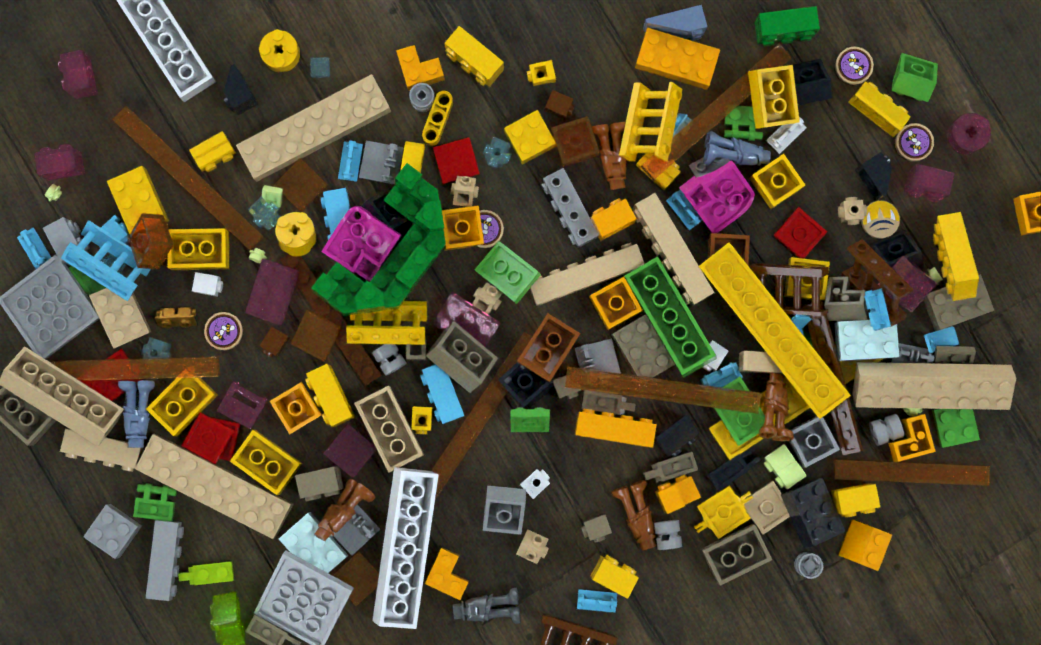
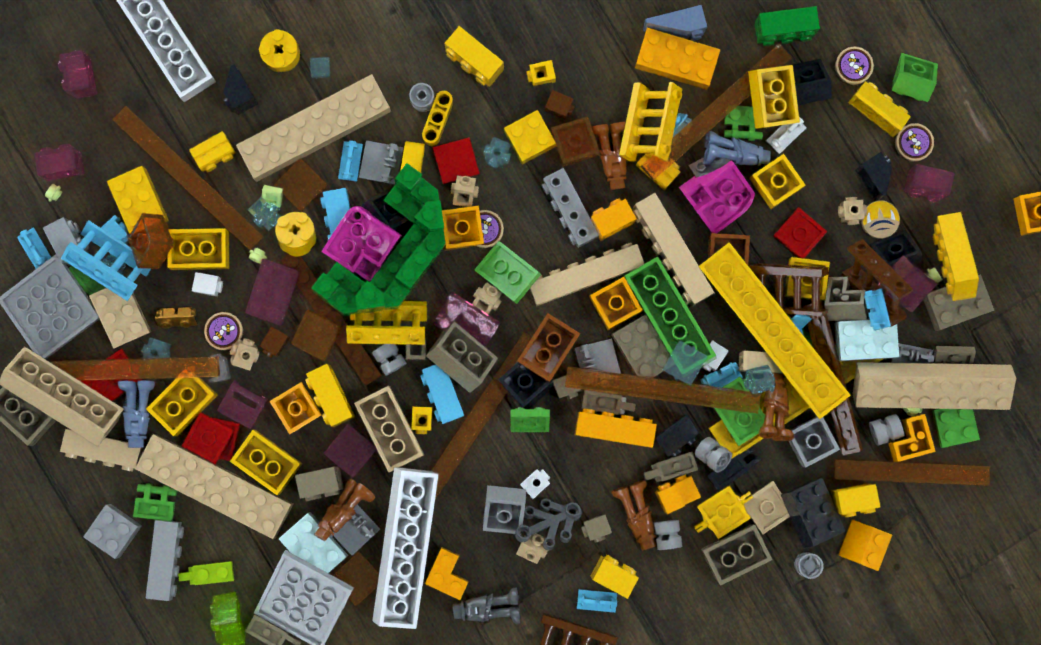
light orange brick [396,45,445,91] -> none
medium azure hinge [666,190,702,230] -> none
yellowish green brick [764,444,807,489] -> none
medium azure bracket [924,326,959,353] -> none
clear pink brick [947,113,991,155] -> none
none -> clear brick [207,354,231,383]
none -> tan brick [230,338,259,370]
none -> dark grey plant [515,498,582,551]
none -> clear light blue piece [663,340,708,386]
none -> light grey wheel [695,437,732,473]
none -> clear light blue brick [743,365,775,394]

